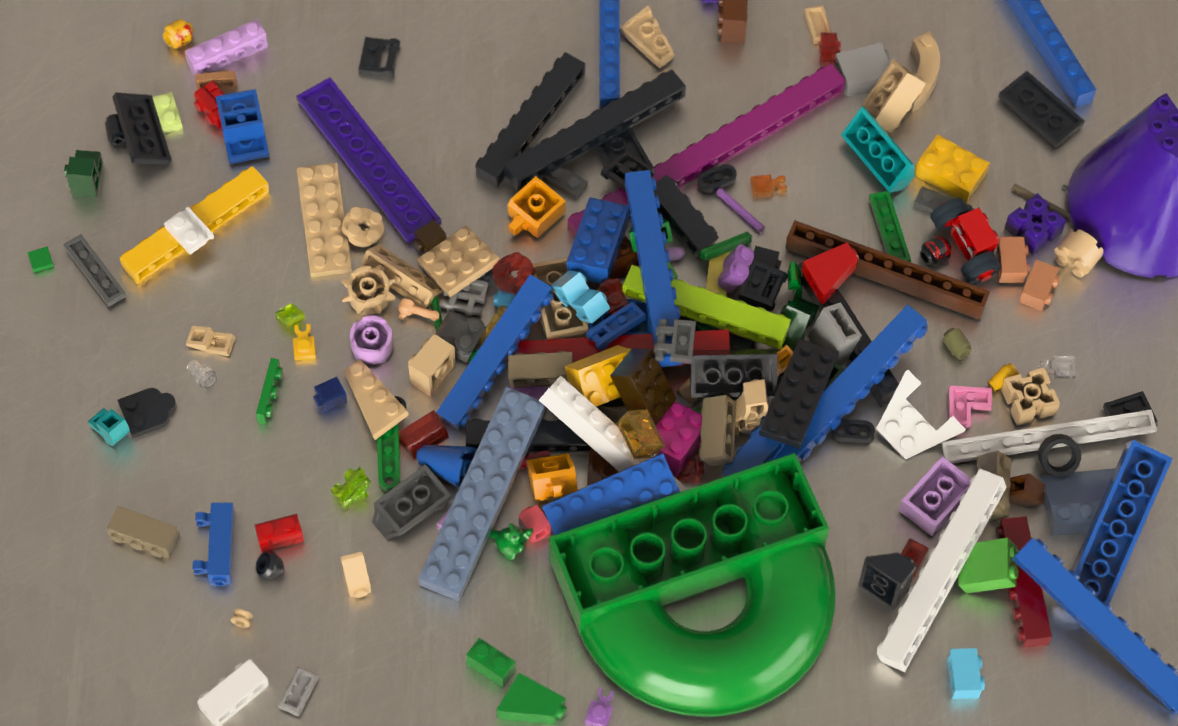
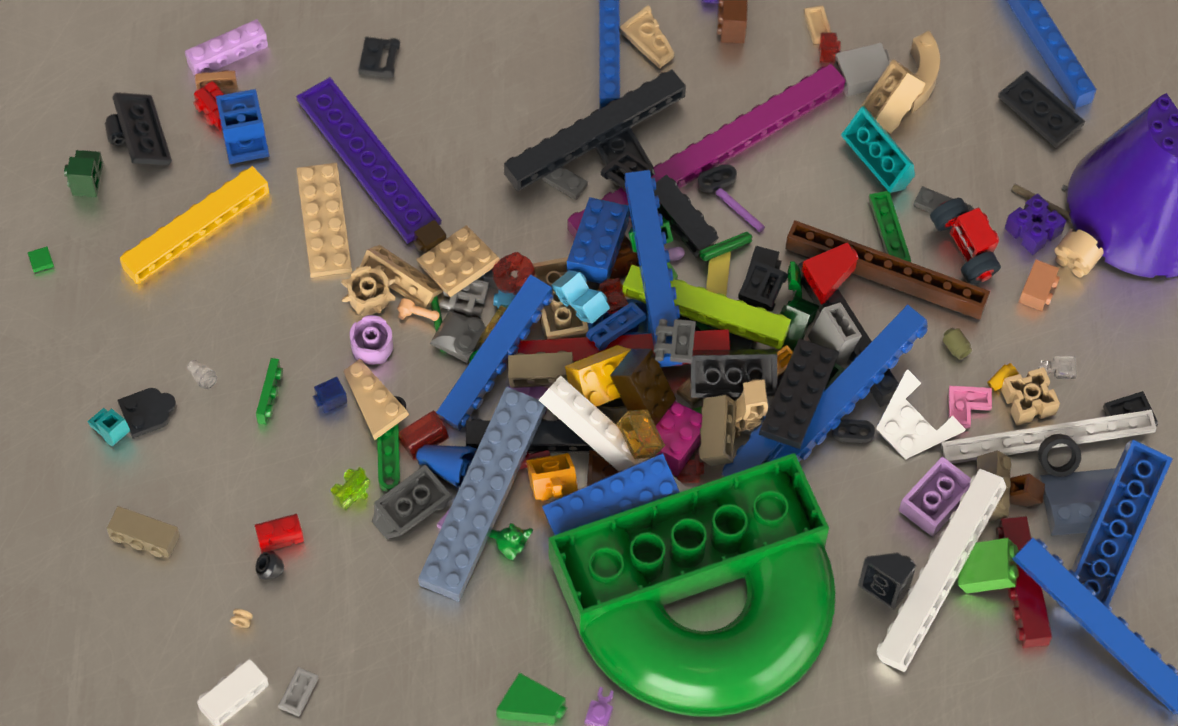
dark grey plate [63,234,126,307] -> none
yellowish green plate [153,92,183,134] -> none
yellow head [163,19,194,48] -> none
white plate [164,207,214,254] -> none
tan slope [186,326,236,356] -> none
blue brick [192,503,235,586] -> none
clear neon green plate [275,303,305,328] -> none
yellow plate [293,324,316,361] -> none
tan slope [341,551,371,598] -> none
tan plate [342,207,384,247] -> none
tan brick [408,334,456,397] -> none
green brick [466,638,516,688] -> none
black brick [475,52,585,188] -> none
light orange hinge [508,176,566,239] -> none
coral brick [519,505,551,544] -> none
medium lavender brick [718,244,754,293] -> none
clear orange plate [750,175,787,198] -> none
clear red brick [901,538,929,577] -> none
yellow brick [915,134,990,203] -> none
black head [920,236,952,266] -> none
medium azure brick [947,648,985,699] -> none
nougat brick [996,237,1030,283] -> none

